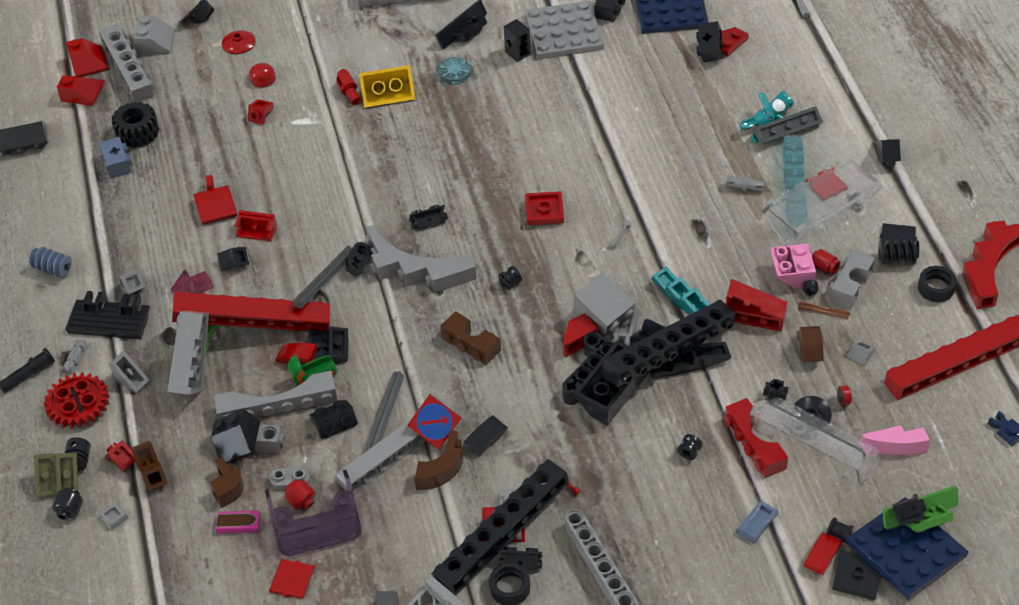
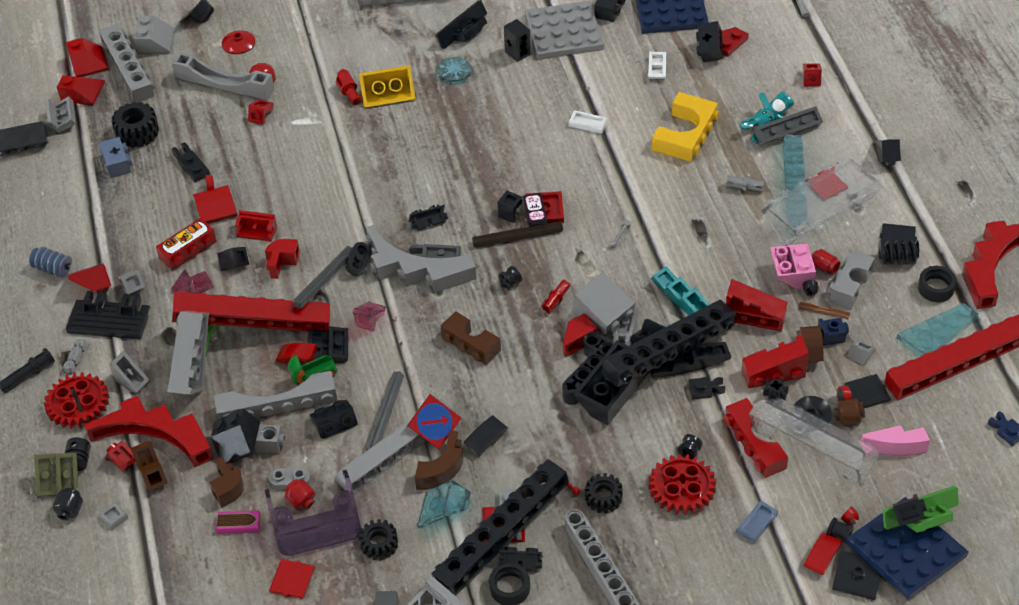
none -> light grey bracket [46,96,76,133]
none -> red slope [67,263,112,292]
none -> red arch [84,396,213,467]
none -> brick [156,218,217,270]
none -> black hinge [171,142,210,183]
none -> light grey arch [172,52,274,100]
none -> red brick [265,239,300,279]
none -> clear pink slope [353,301,386,332]
none -> black tyre [359,519,398,560]
none -> dark grey hinge [409,244,461,258]
none -> clear light blue slope [417,480,471,528]
none -> dark brown axle [472,221,563,247]
none -> black panel [497,191,523,223]
none -> tile [523,193,547,227]
none -> red axle [541,280,570,313]
none -> white tile [568,110,607,134]
none -> black tyre [585,473,623,514]
none -> white slope [648,52,666,79]
none -> red gear [648,454,716,515]
none -> yellow arch [652,92,720,162]
none -> black plate [689,377,725,400]
none -> red wedge [741,335,809,388]
none -> red bracket [802,63,822,86]
none -> dark blue brick [818,318,849,346]
none -> reddish brown head [834,398,865,426]
none -> red hinge [840,506,859,525]
none -> black piece [844,374,891,408]
none -> clear light blue wing [896,303,979,356]

